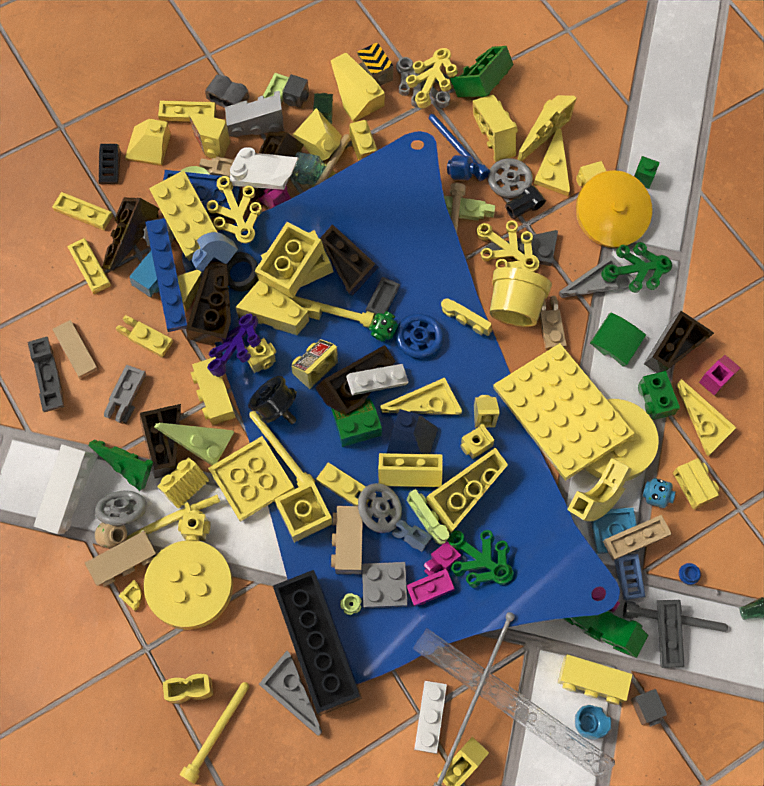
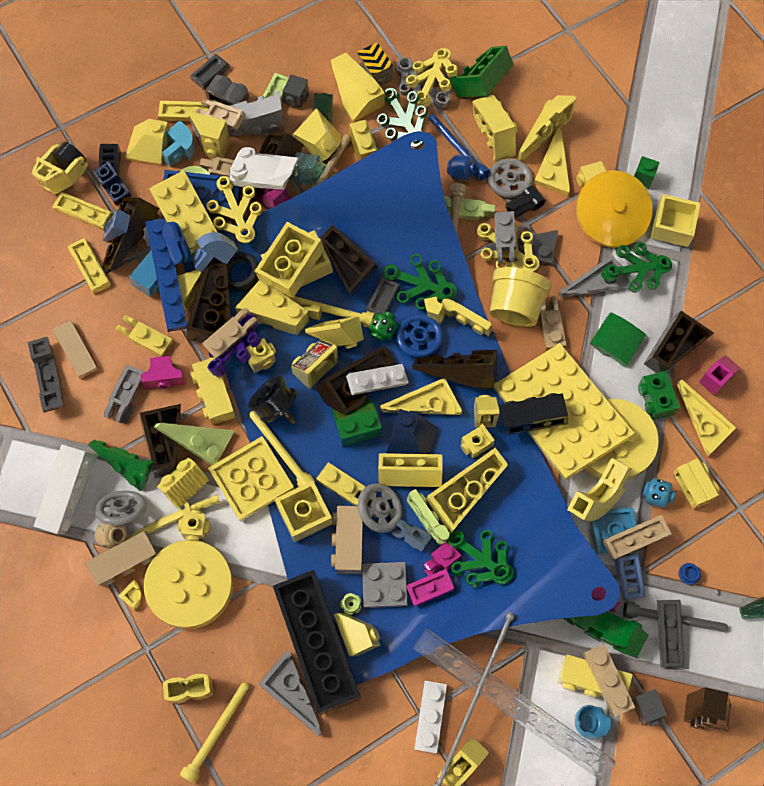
none -> light yellow piece [32,142,88,195]
none -> dark blue slope [93,161,132,206]
none -> medium blue slope [103,210,131,242]
none -> dark pink brick [141,356,185,389]
none -> medium azure brick [162,121,195,167]
none -> blue arm [162,222,193,265]
none -> dark grey tile [190,54,230,90]
none -> tan hinge [196,99,246,131]
none -> tan hinge [202,308,258,359]
none -> light yellow slope [305,316,364,348]
none -> light yellow slope [334,613,381,656]
none -> plant [377,88,428,147]
none -> green plant [383,254,457,310]
none -> dark brown wedge [412,350,498,390]
none -> light yellow piece [424,297,445,325]
none -> light grey hinge [495,211,516,263]
none -> black brick [501,393,568,436]
none -> tan plate [583,644,635,718]
none -> light yellow piece [650,194,701,247]
none -> dark brown wedge [684,687,731,732]

